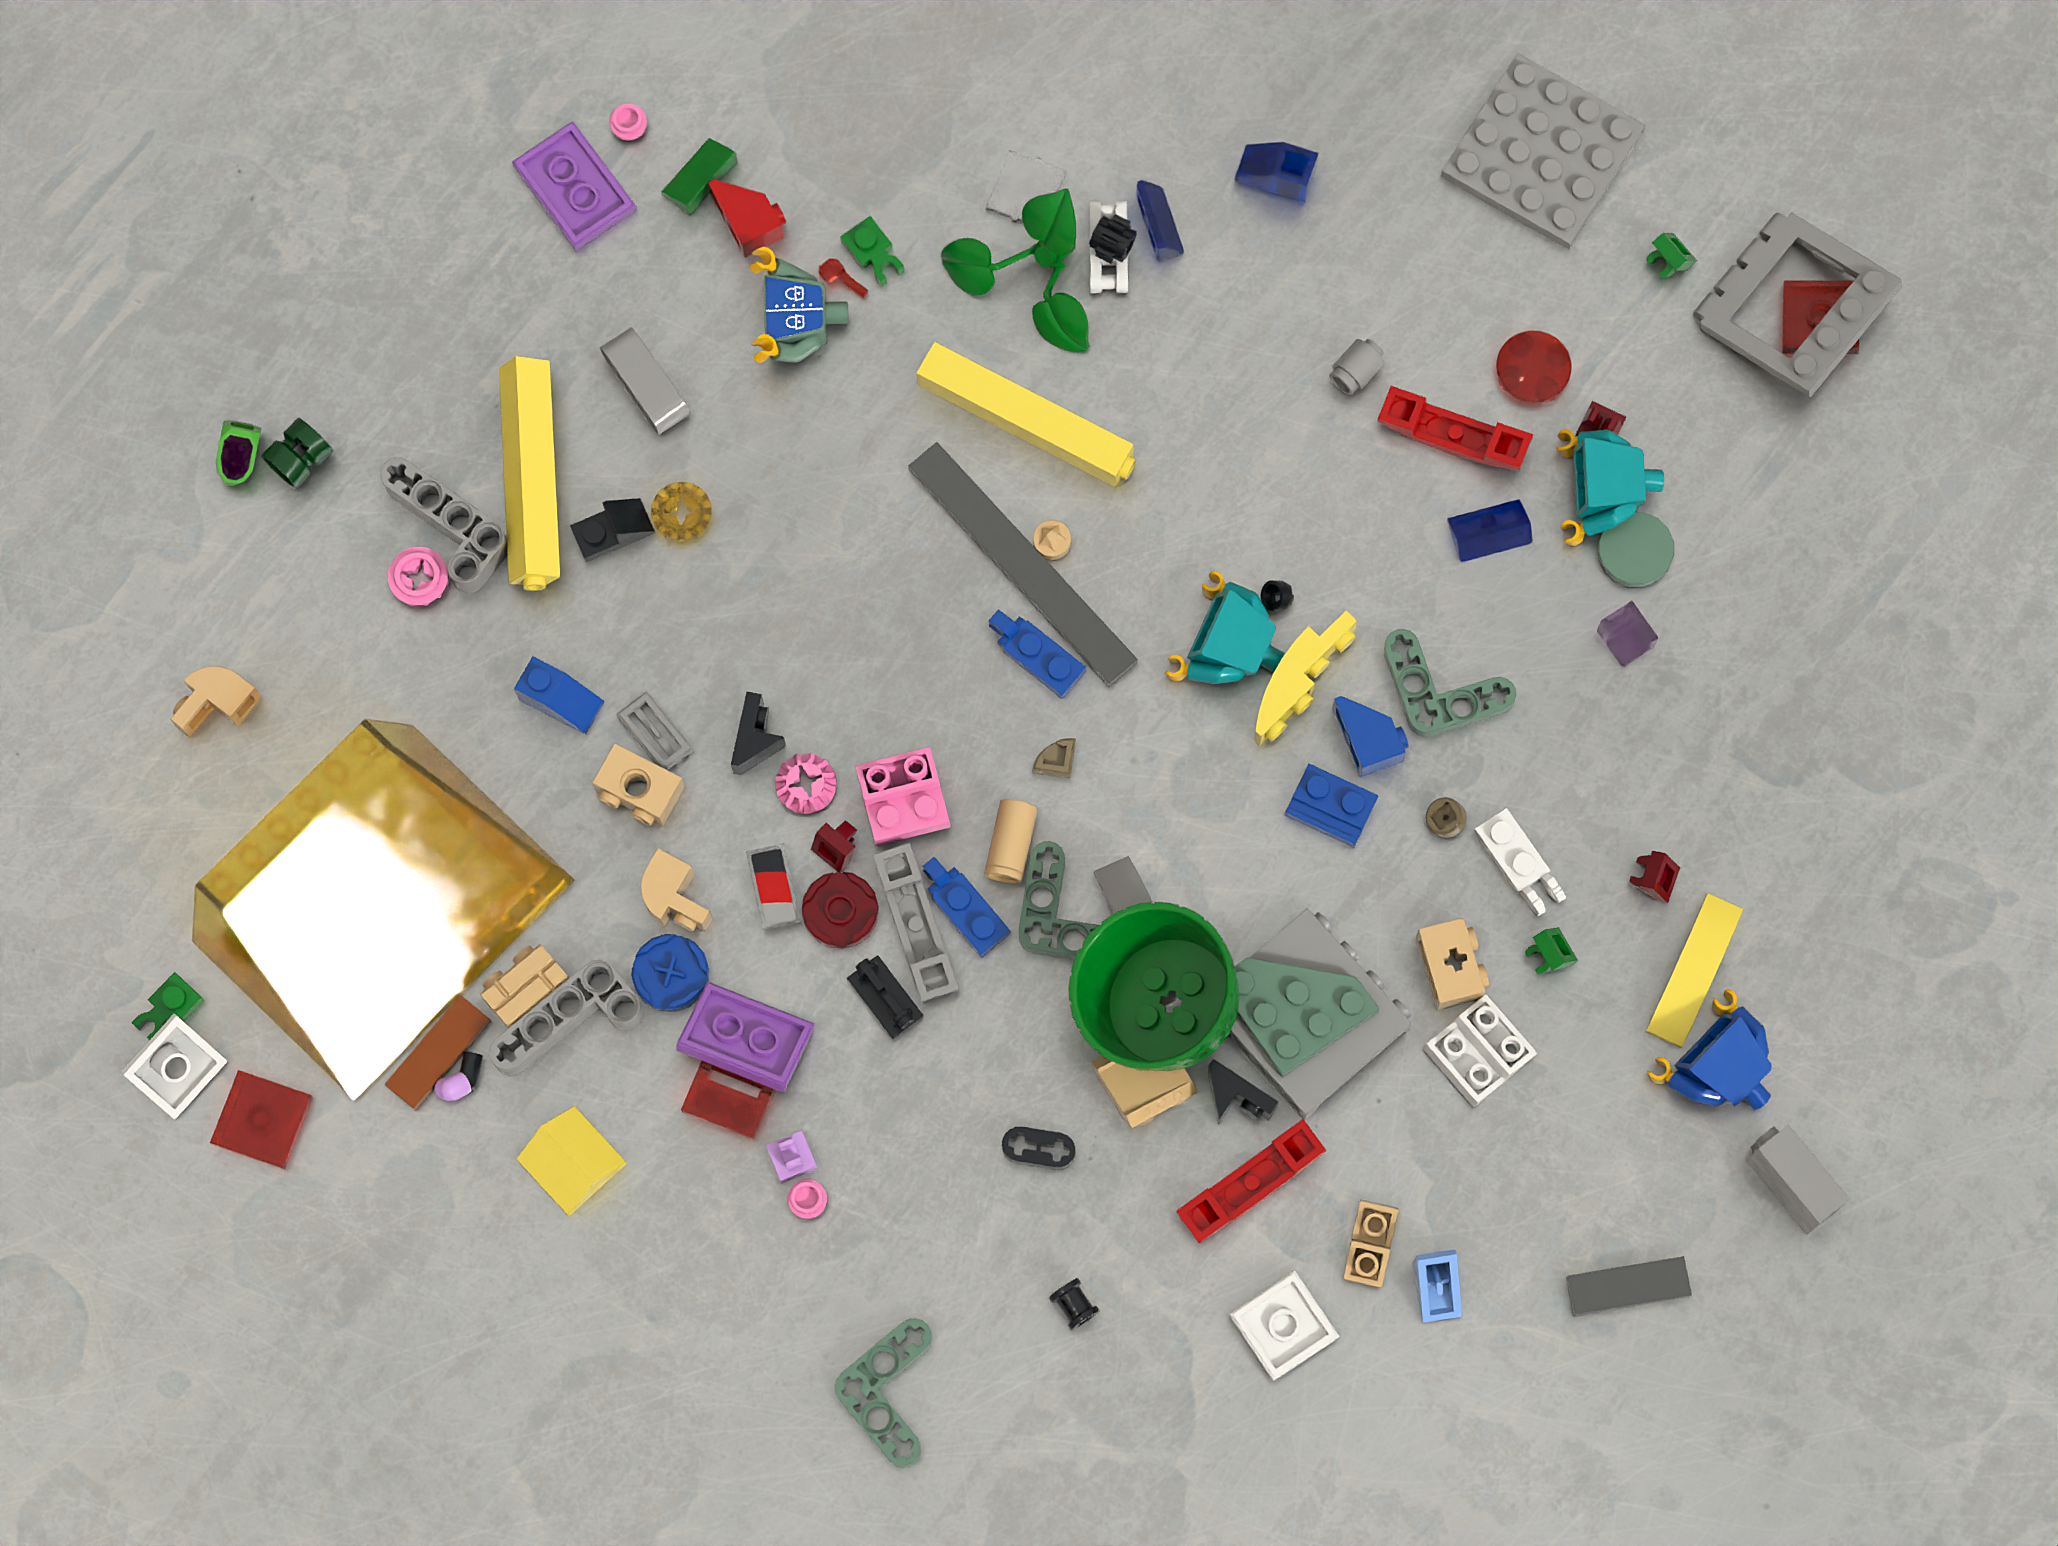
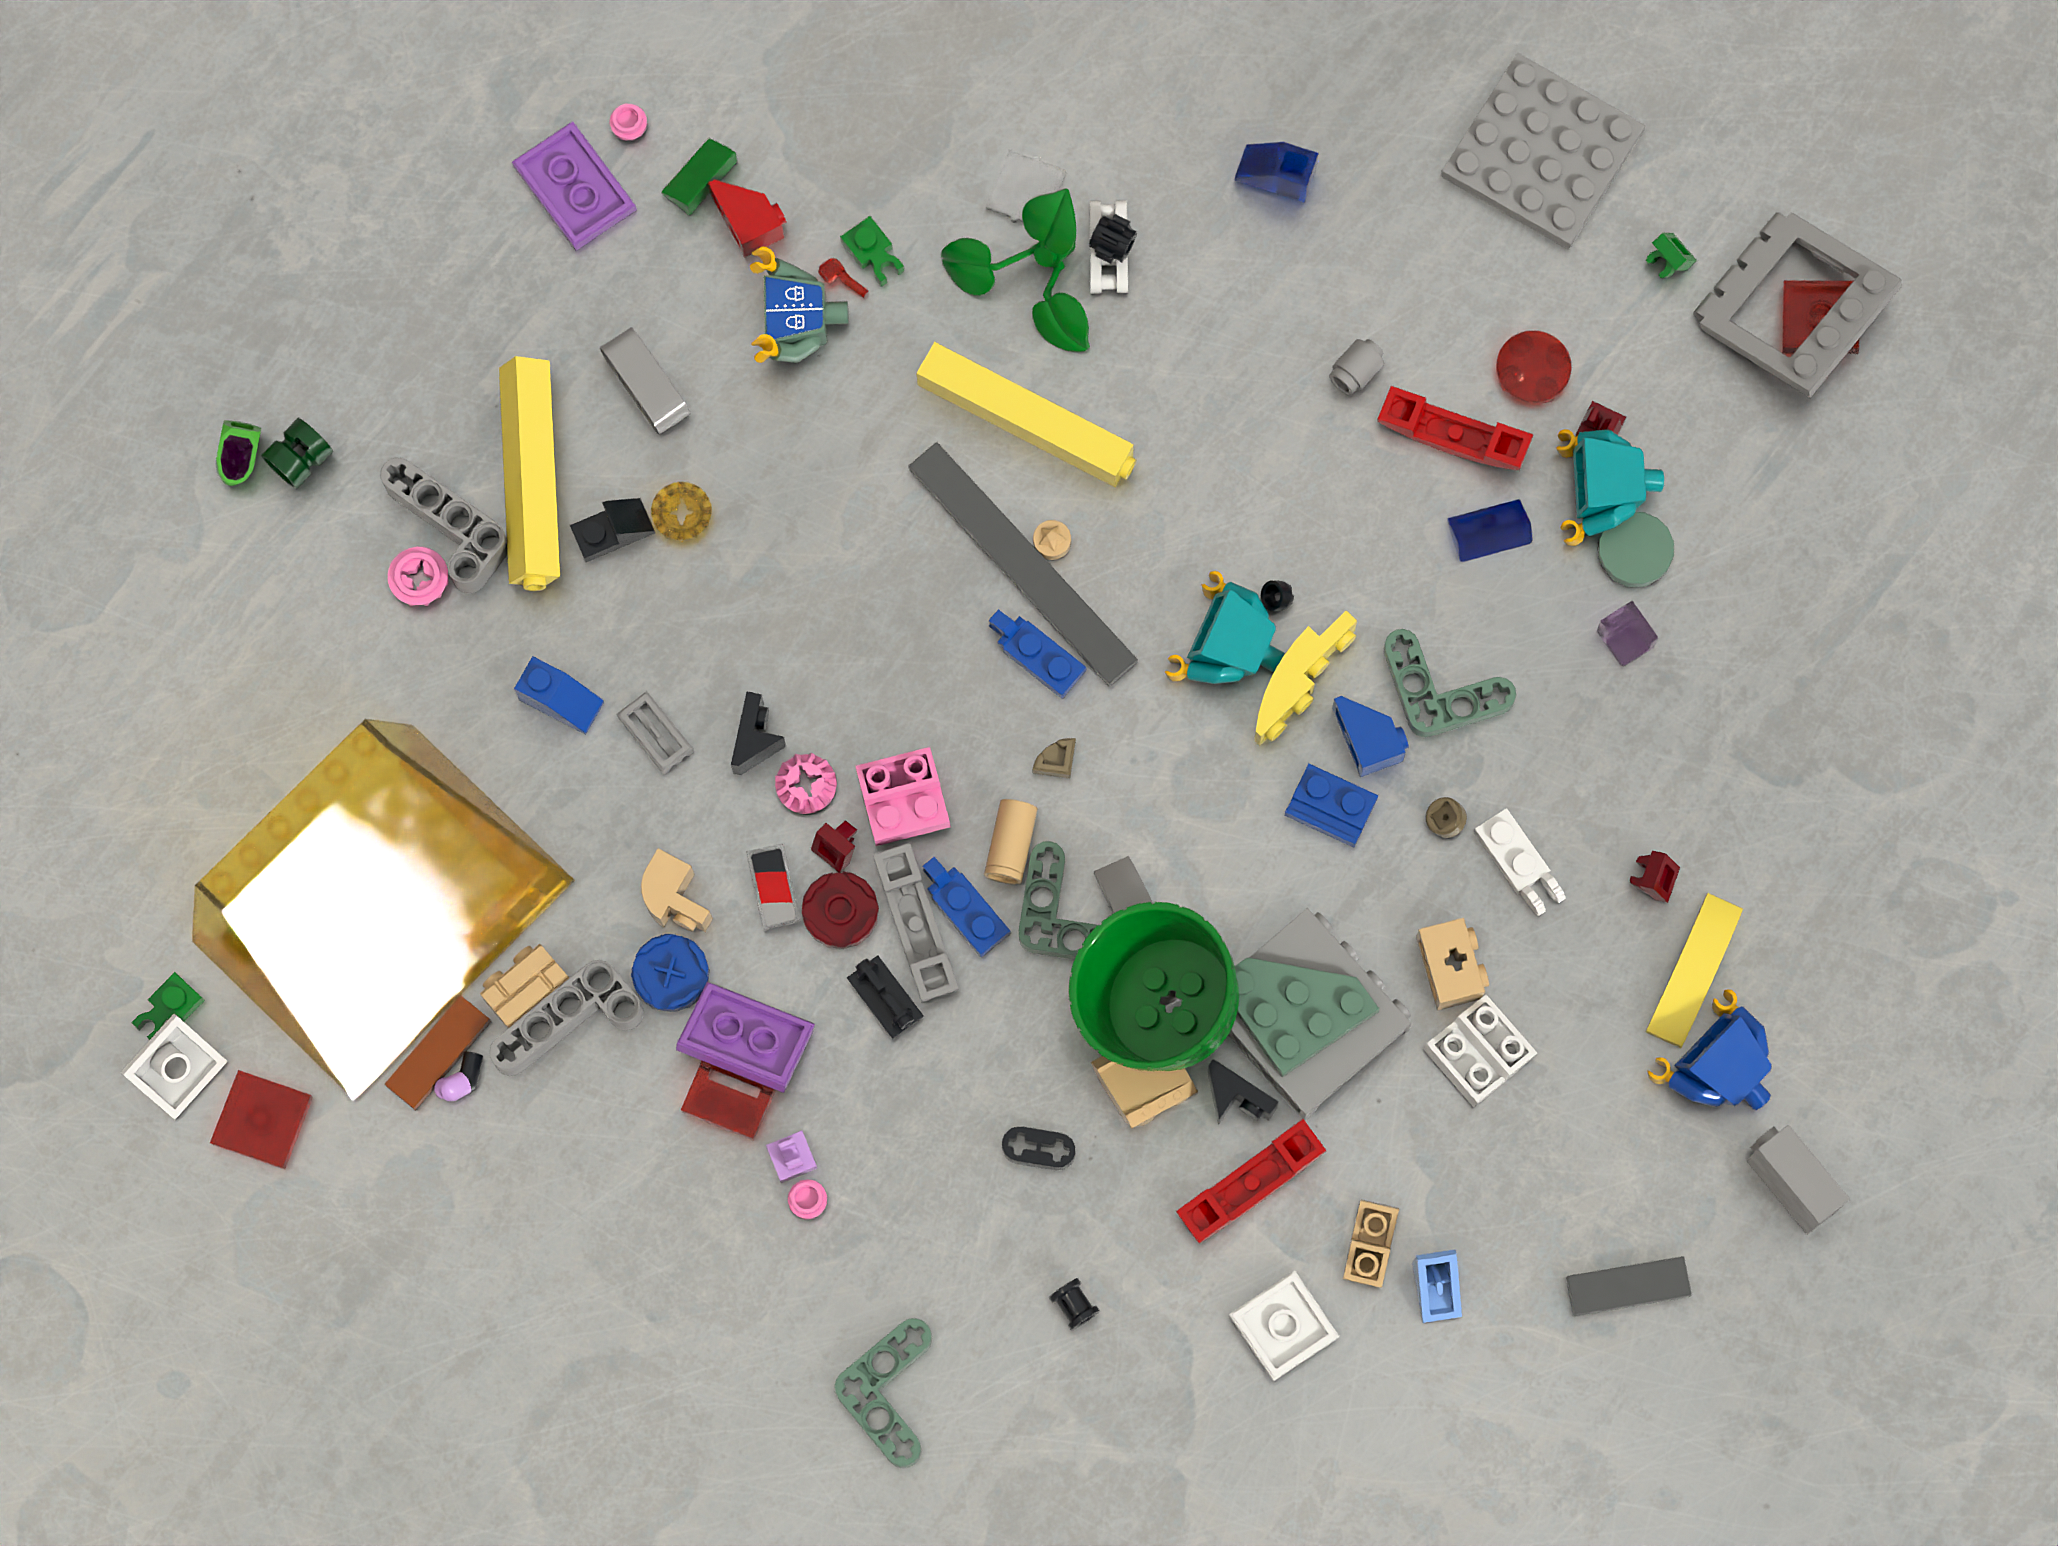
tan brick [170,666,261,738] -> none
light yellow slope [516,1106,627,1216] -> none
tan brick [592,743,685,826] -> none
clear blue slope [1136,180,1184,262] -> none
green tile [1525,927,1578,974] -> none

